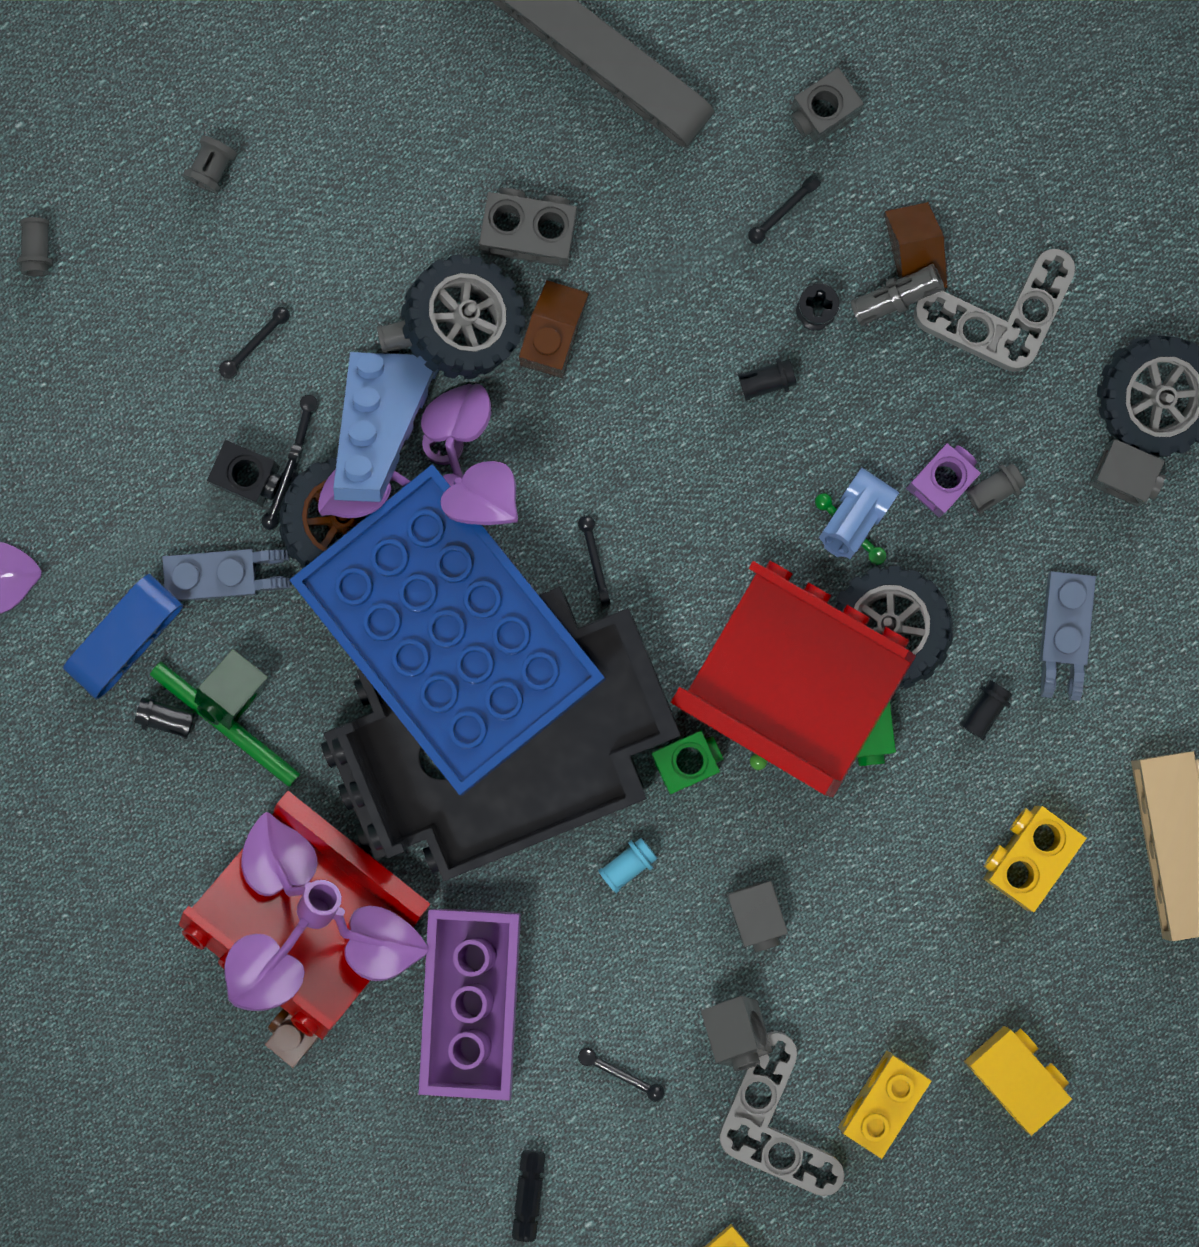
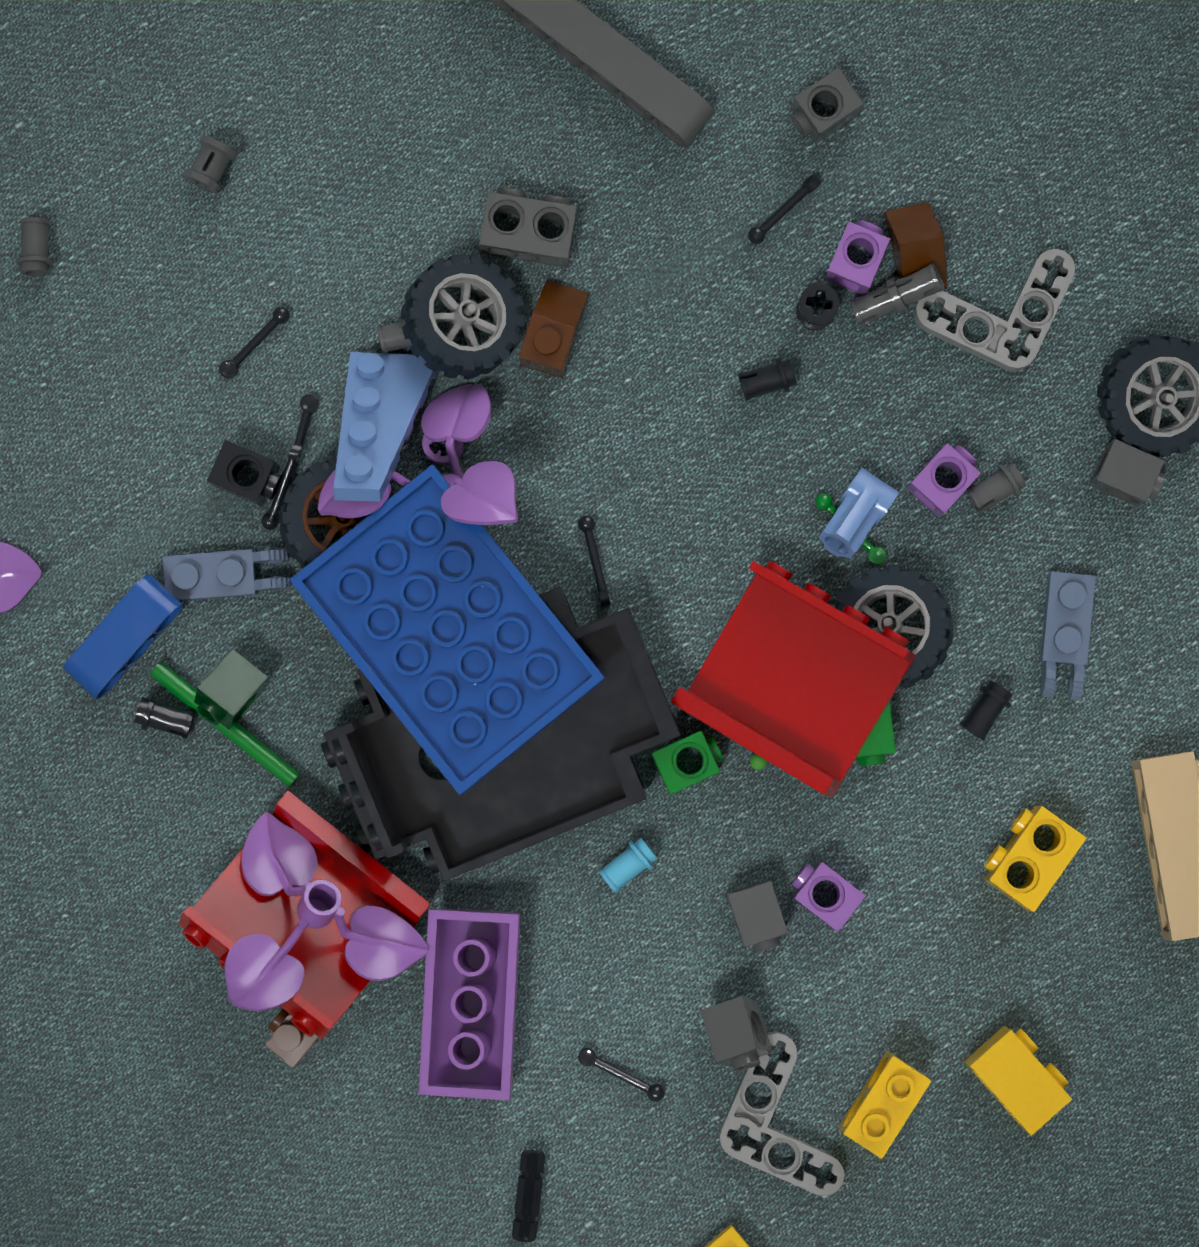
none -> medium lavender brick [791,861,866,932]
none -> medium lavender brick [824,221,890,295]

